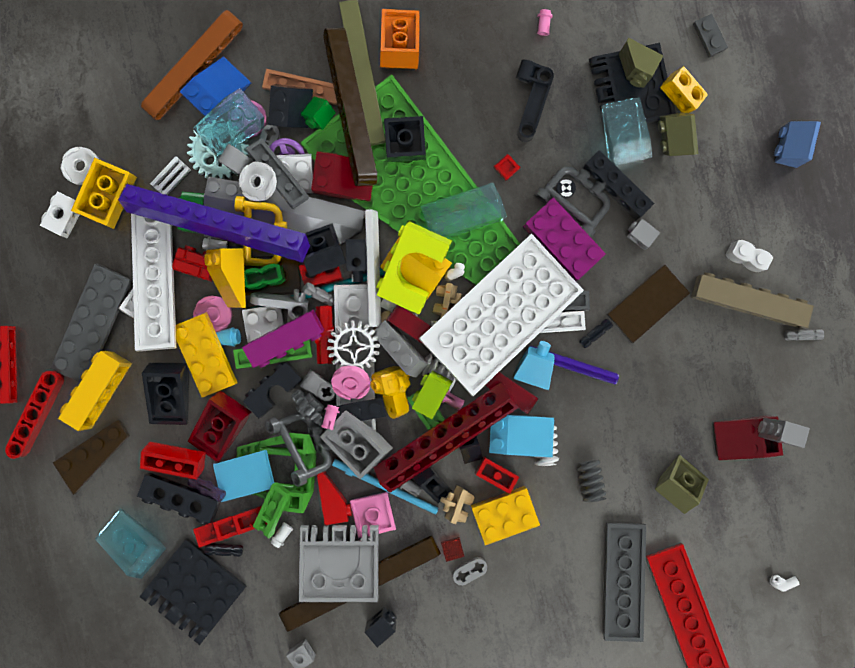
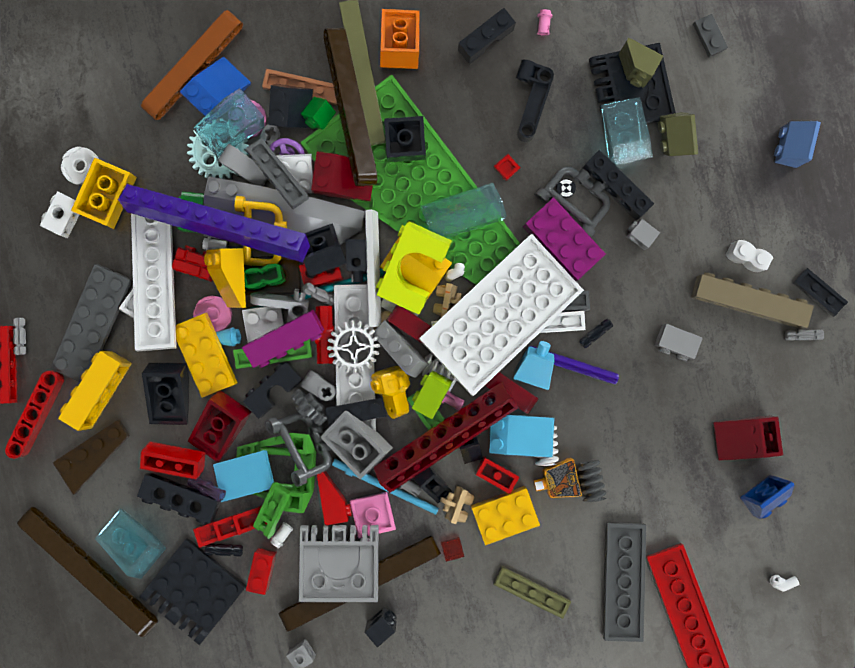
white tile [150,156,191,195] -> none
white tile [239,161,277,202] -> none
bright pink pin [321,404,340,430] -> none
bright pink tile [331,365,370,400] -> none
light grey beam [453,557,487,586] -> none
dark brown tile [607,265,690,343] -> none
olive slope [655,455,709,514] -> none
yellow brick [660,66,708,113] -> none
light grey brick [758,418,810,448] -> none
none -> light grey axle [13,318,26,355]
none -> dark brown beam [17,507,158,637]
none -> red brick [246,548,277,595]
none -> black arch [458,8,516,65]
none -> olive tile [493,566,571,619]
none -> torso [534,458,582,498]
none -> light grey brick [654,324,703,362]
none -> blue slope [740,475,795,519]
none -> black hinge [793,268,848,317]

